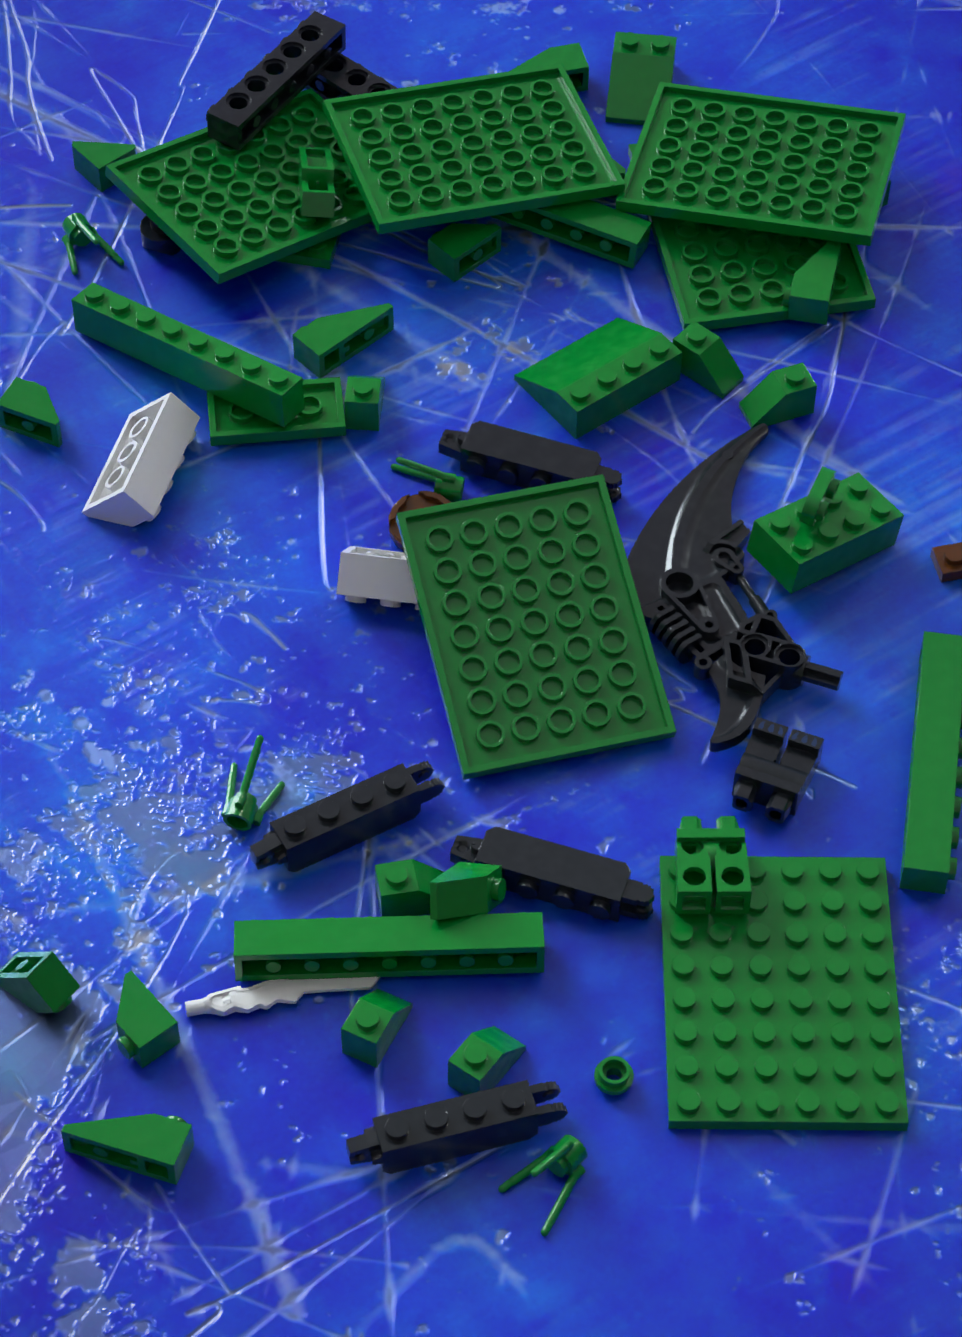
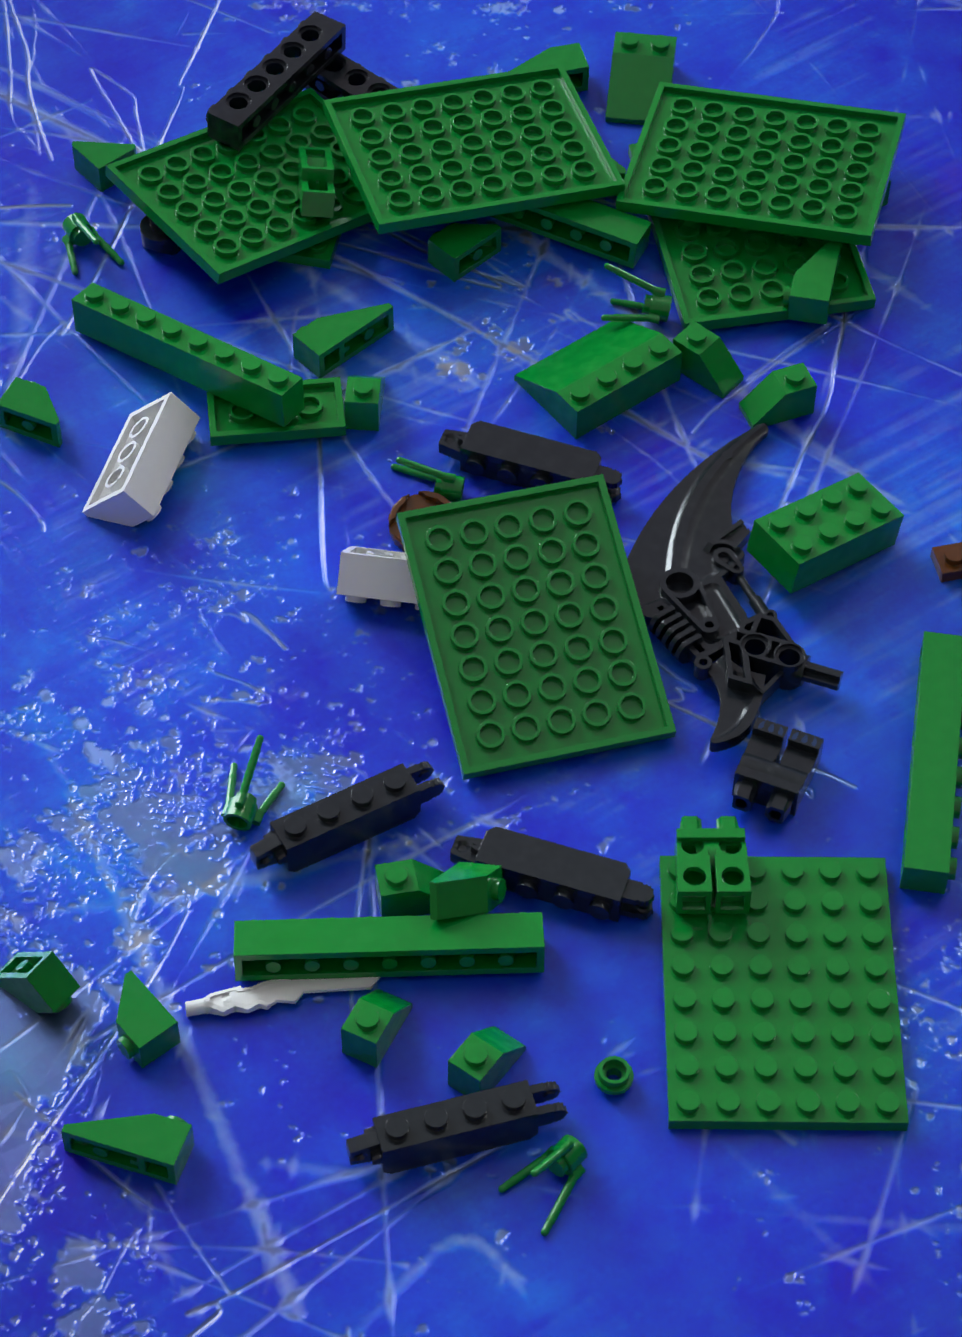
green plate [800,466,840,526] -> none
none -> green plant [601,263,672,324]

